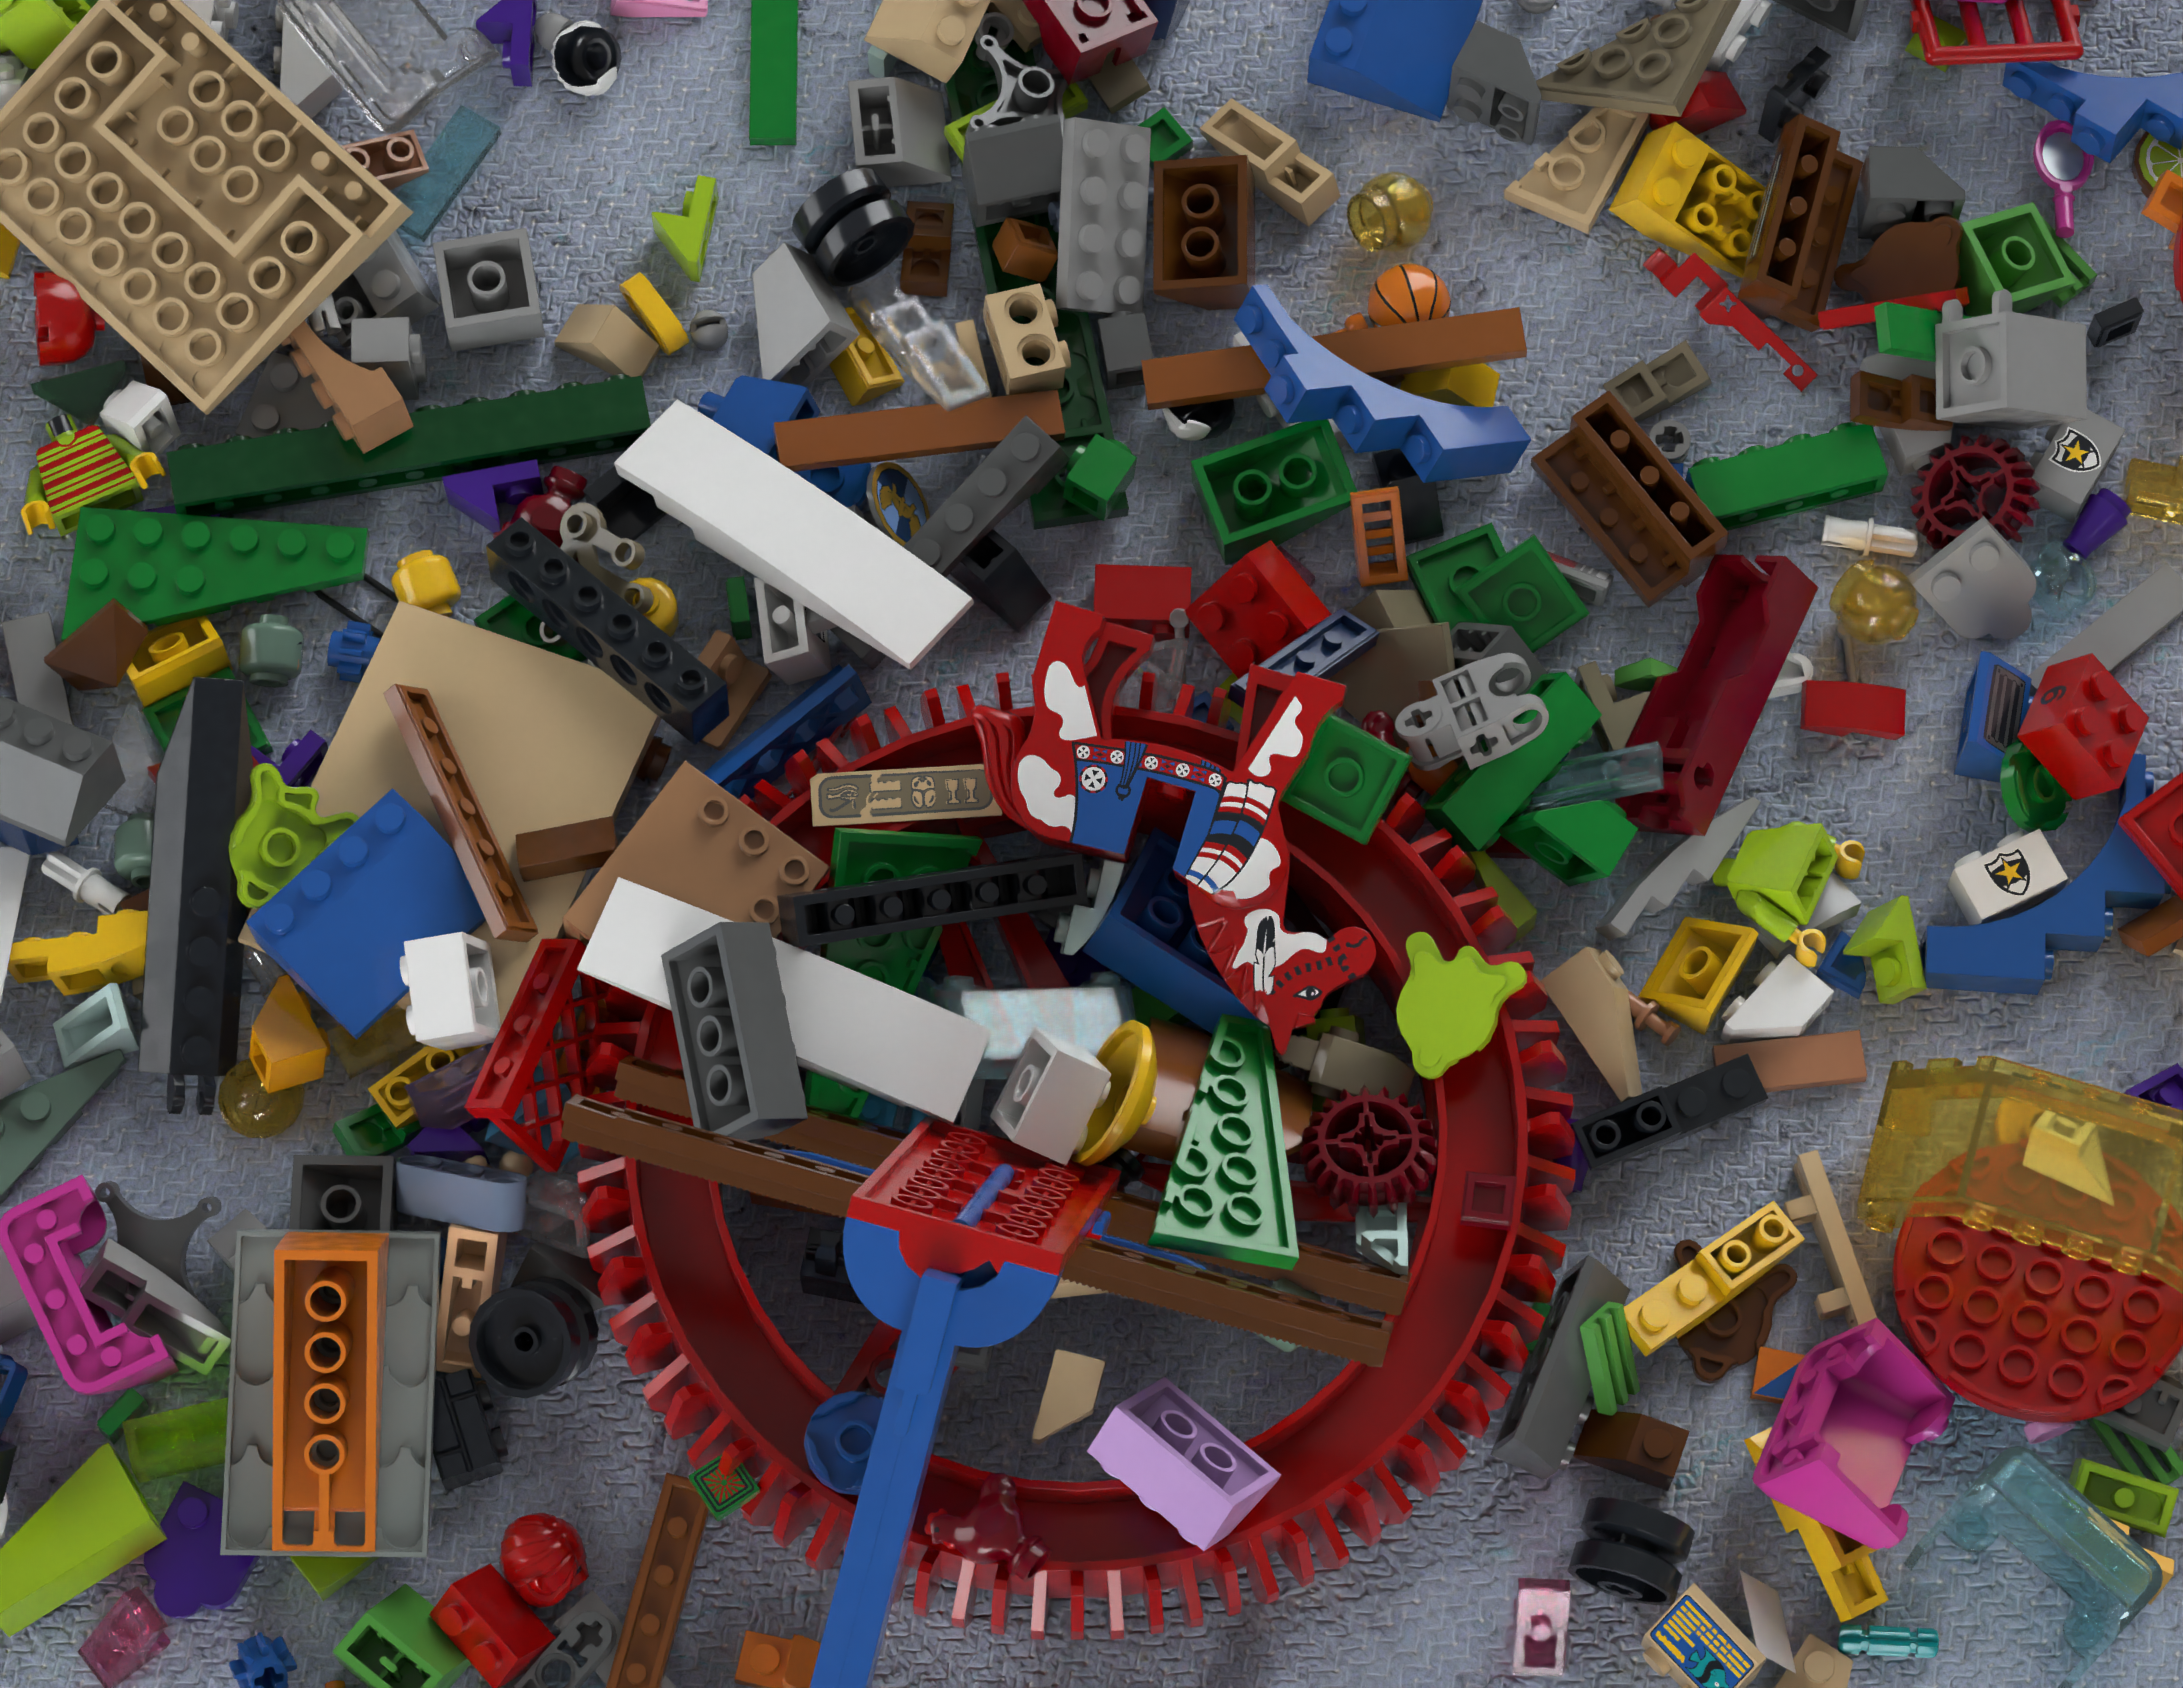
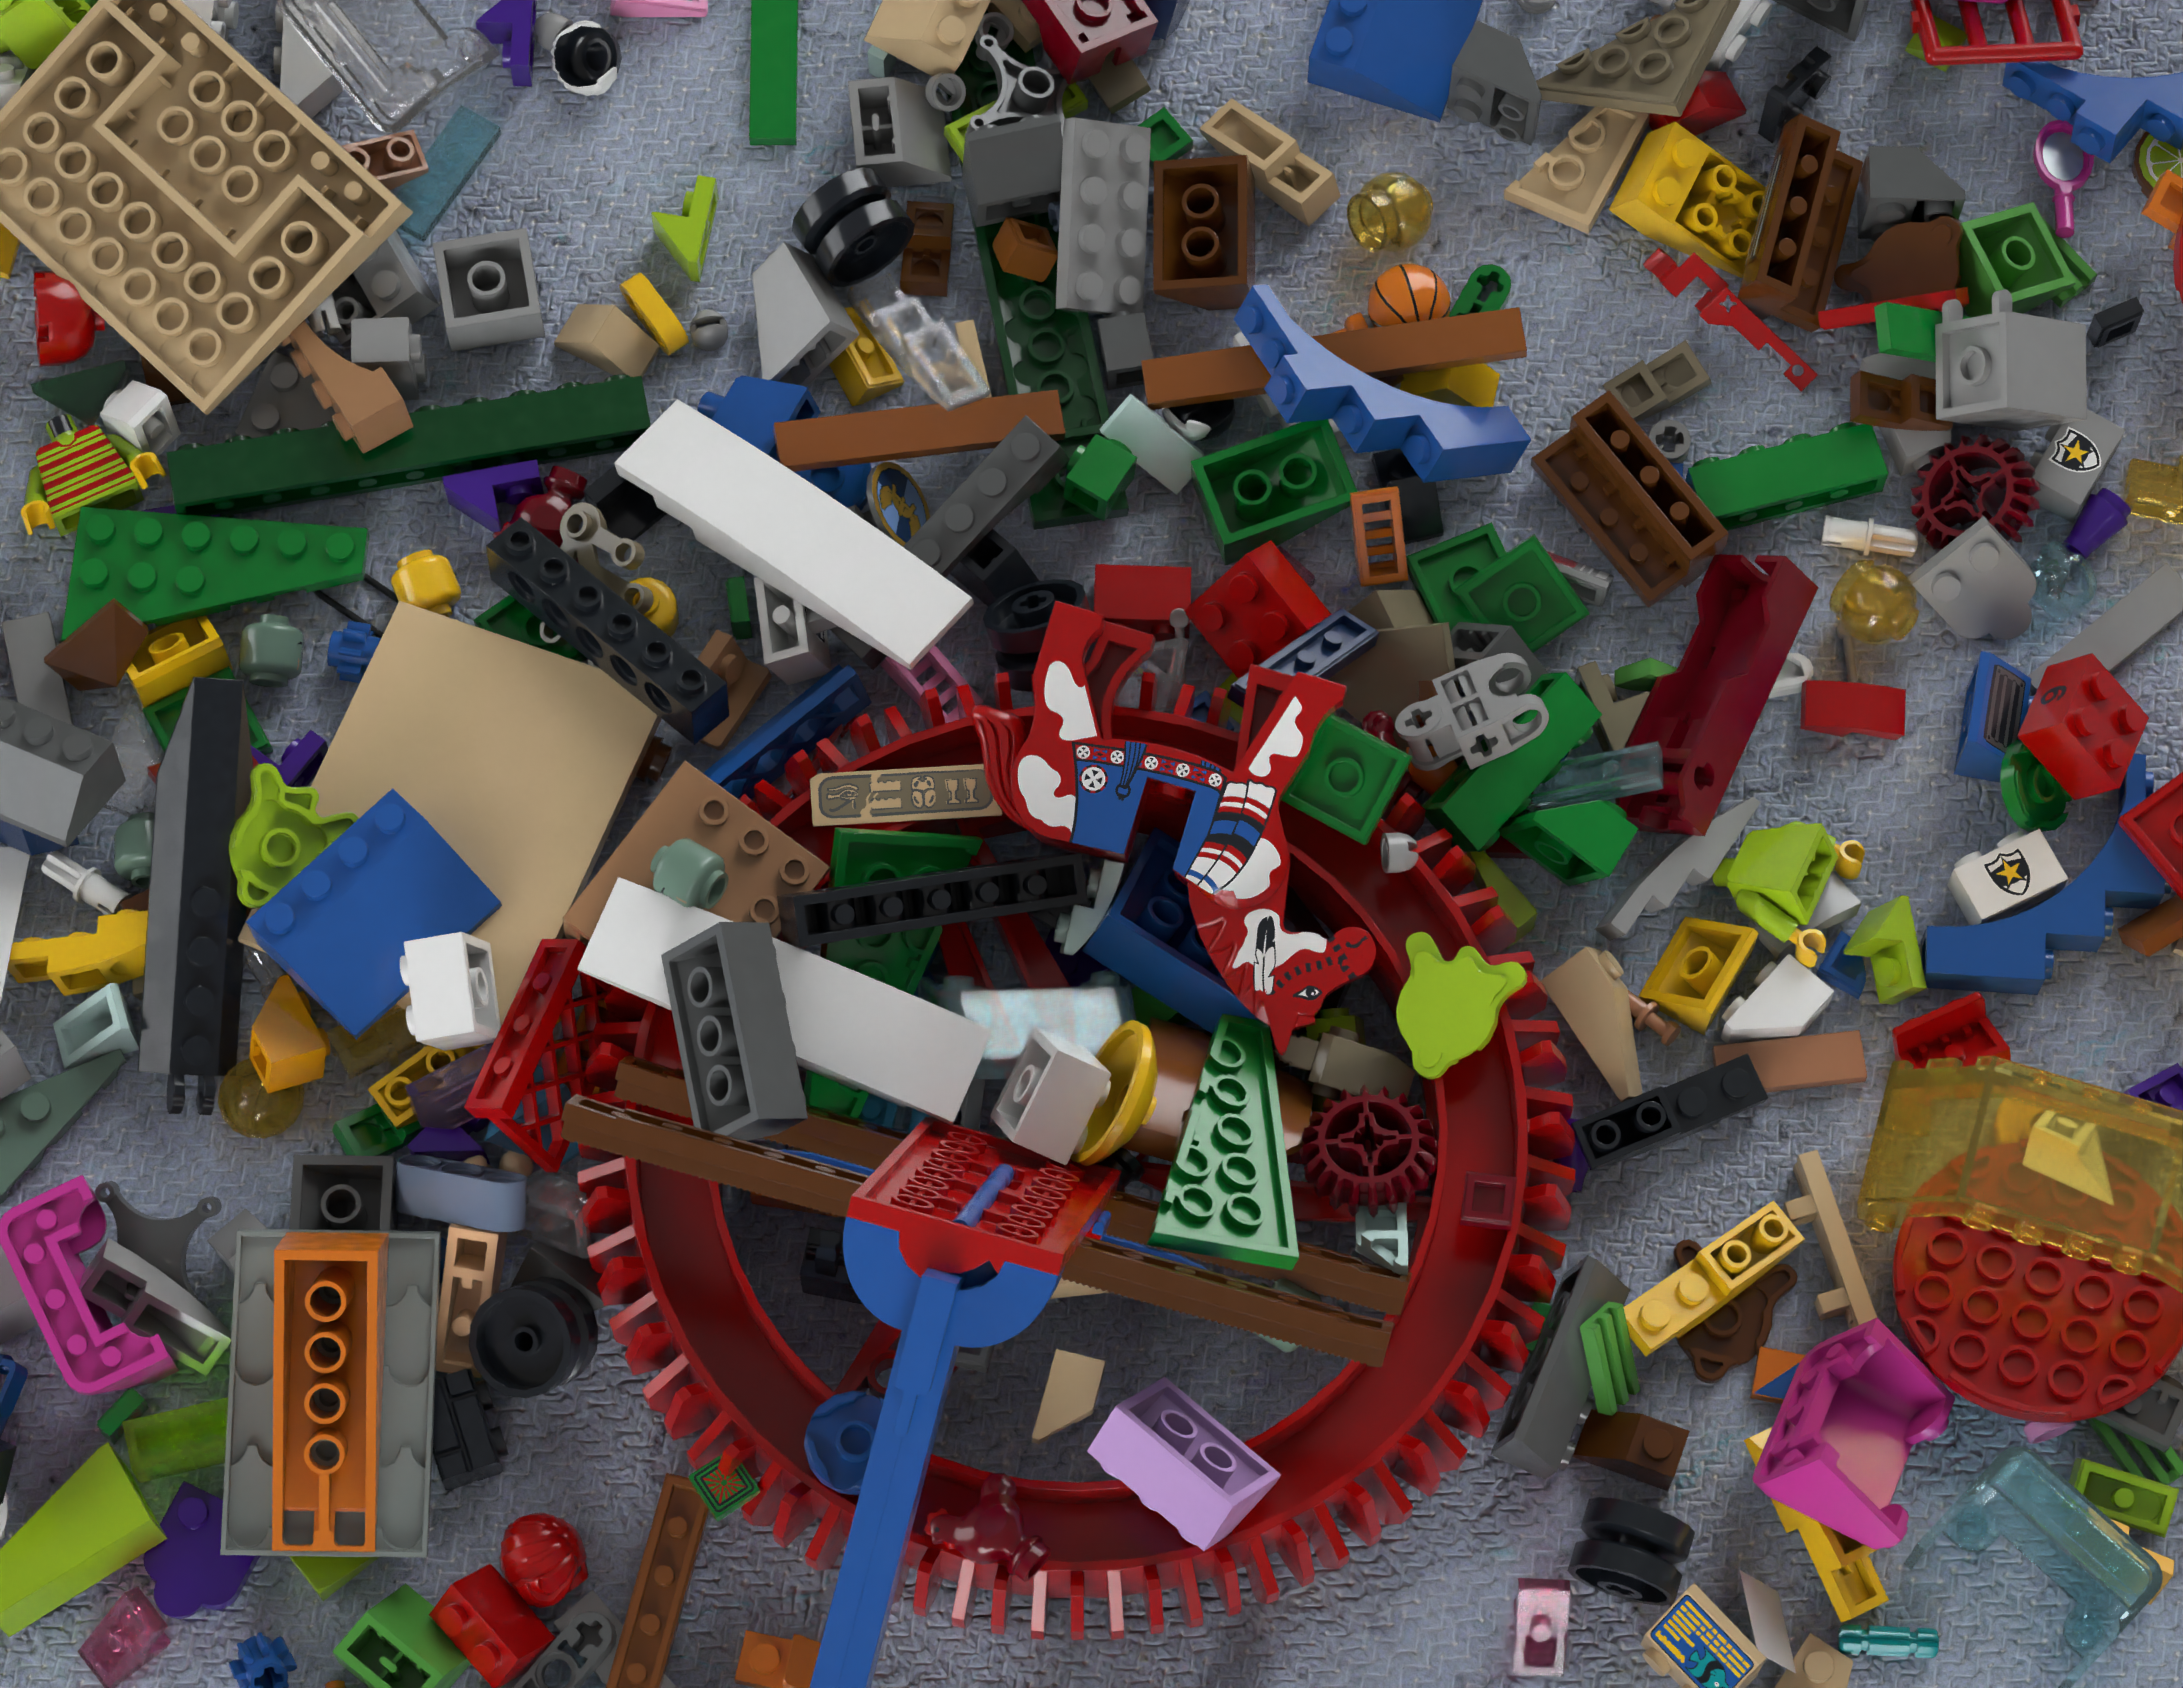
dark orange tile [383,684,538,943] -> none
reddish brown slope [515,816,618,882] -> none
tan brick [983,283,1071,395] -> none
none -> sand green head [650,838,729,909]
none -> bright pink slope [880,645,984,723]
none -> light grey hinge [925,73,966,111]
none -> black wheel [983,579,1098,692]
none -> light aqua slope [1099,394,1205,495]
none -> light grey hinge [1380,832,1419,873]
none -> green beam [1449,264,1511,317]
none -> red bracket [1892,992,2011,1100]

